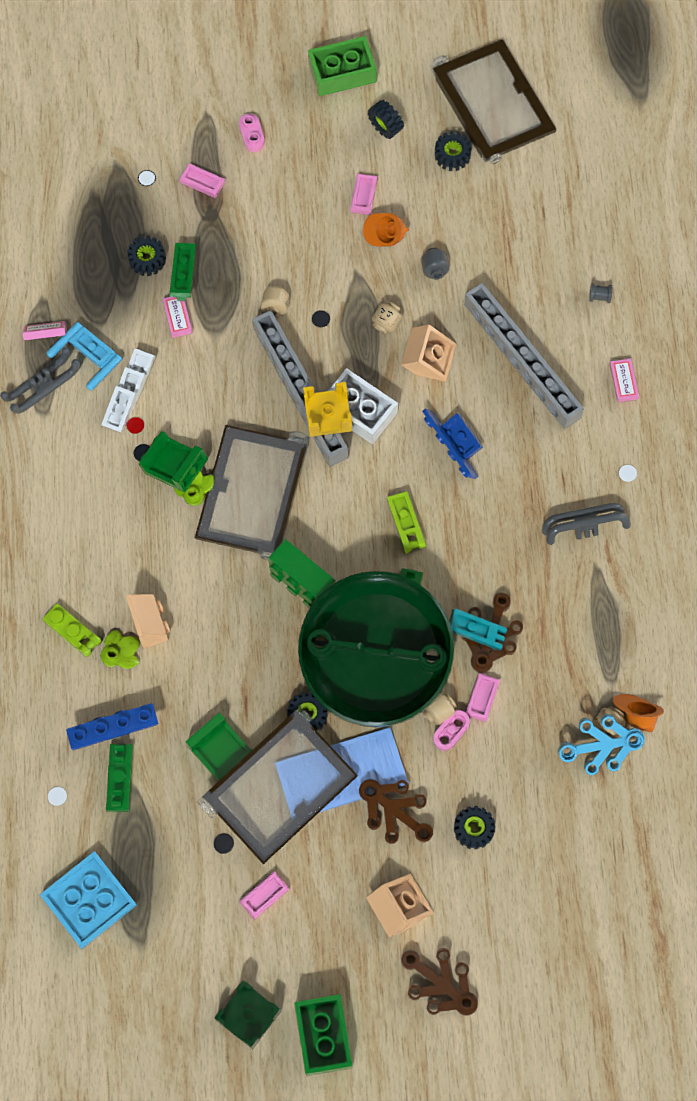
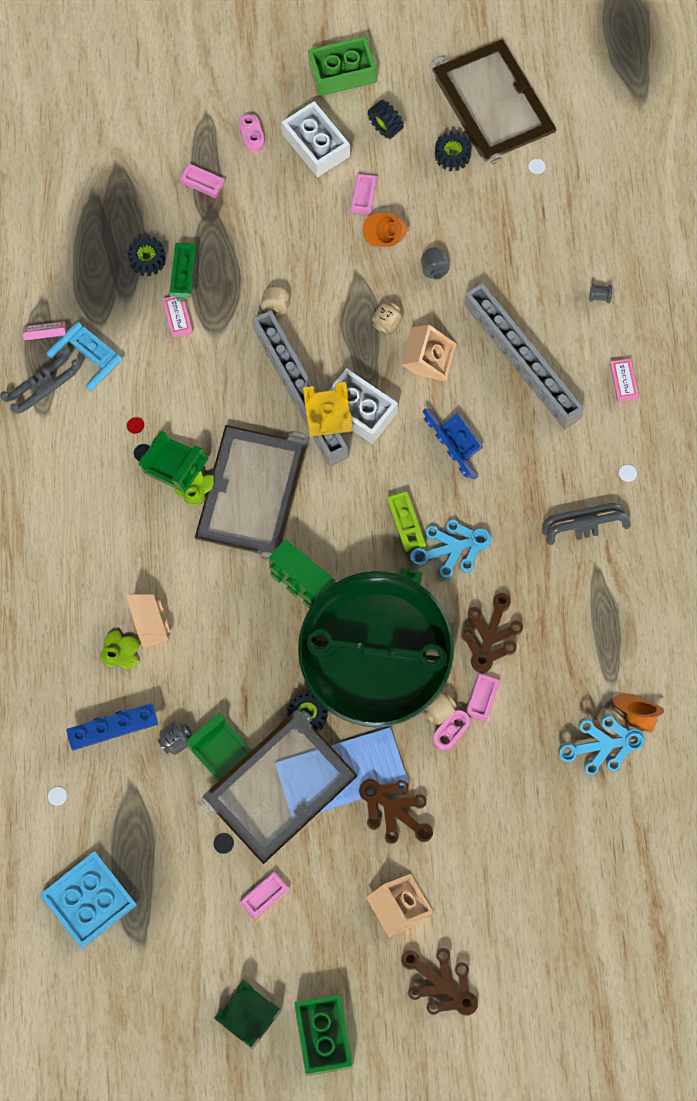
lime plate [42,603,102,658] -> none
white slope [102,348,156,433] -> none
green plate [106,744,133,812] -> none
white sticker [138,170,156,186] -> none
black sticker [312,310,330,327] -> none
teal hinge [449,608,507,650] -> none
black bush [454,806,495,850] -> none
none -> dark grey head [158,721,192,755]
none -> white brick [281,101,350,178]
none -> medium azure plant [410,520,491,580]
none -> white sticker [528,159,546,174]

